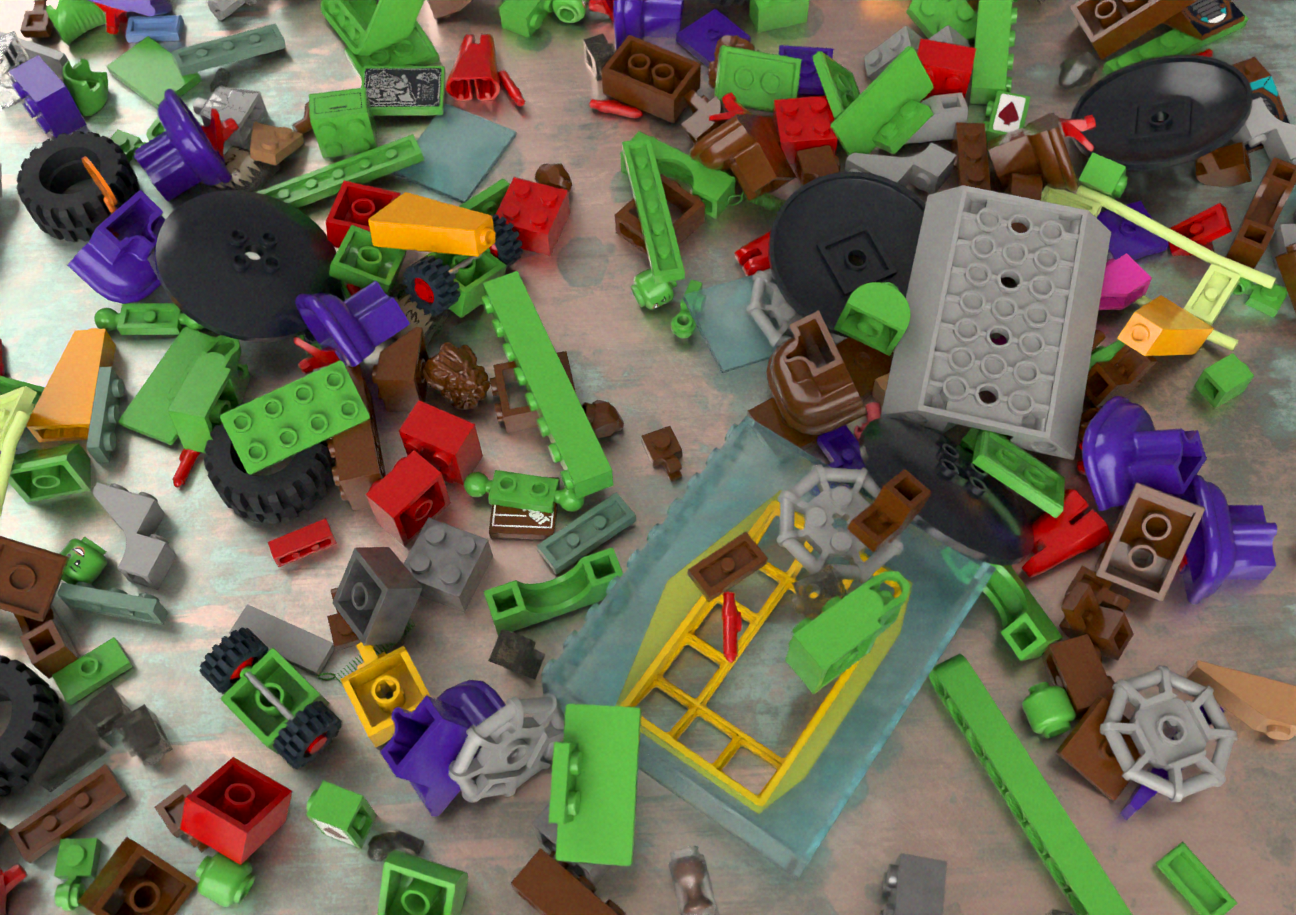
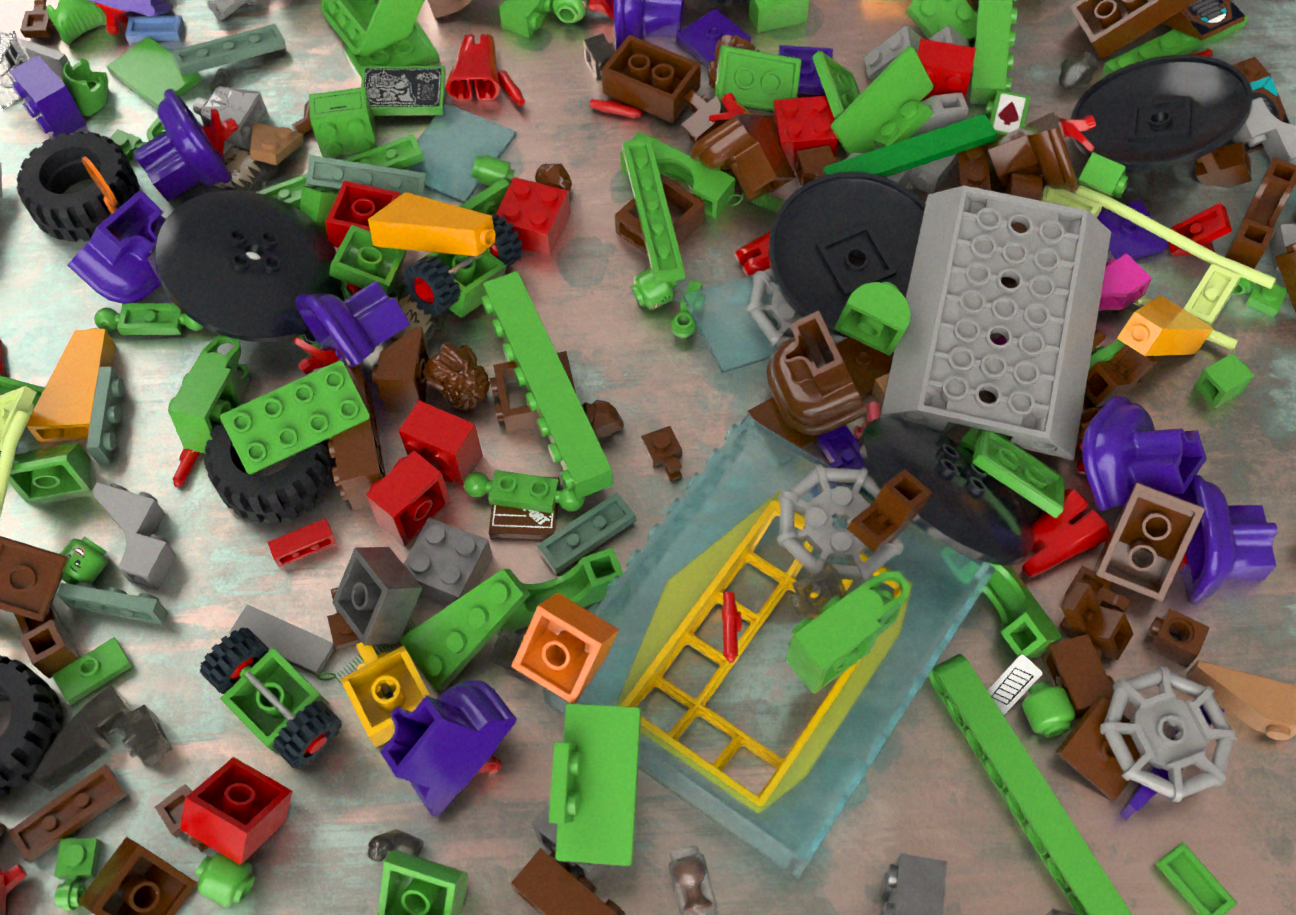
bright green bracket [119,327,234,445] -> none
bright green brick [306,780,377,849] -> none
light grey plate [448,693,565,803] -> none
reddish brown plate [688,532,768,602] -> none
none -> bright green brick [300,186,338,234]
none -> sand green plate [306,155,426,197]
none -> bright green wing [400,569,530,691]
none -> bright green brick [471,155,515,186]
none -> orange slope [511,592,619,704]
none -> green tile [823,113,997,177]
none -> white sticker [988,654,1042,716]
none -> reddish brown brick [1147,608,1210,668]

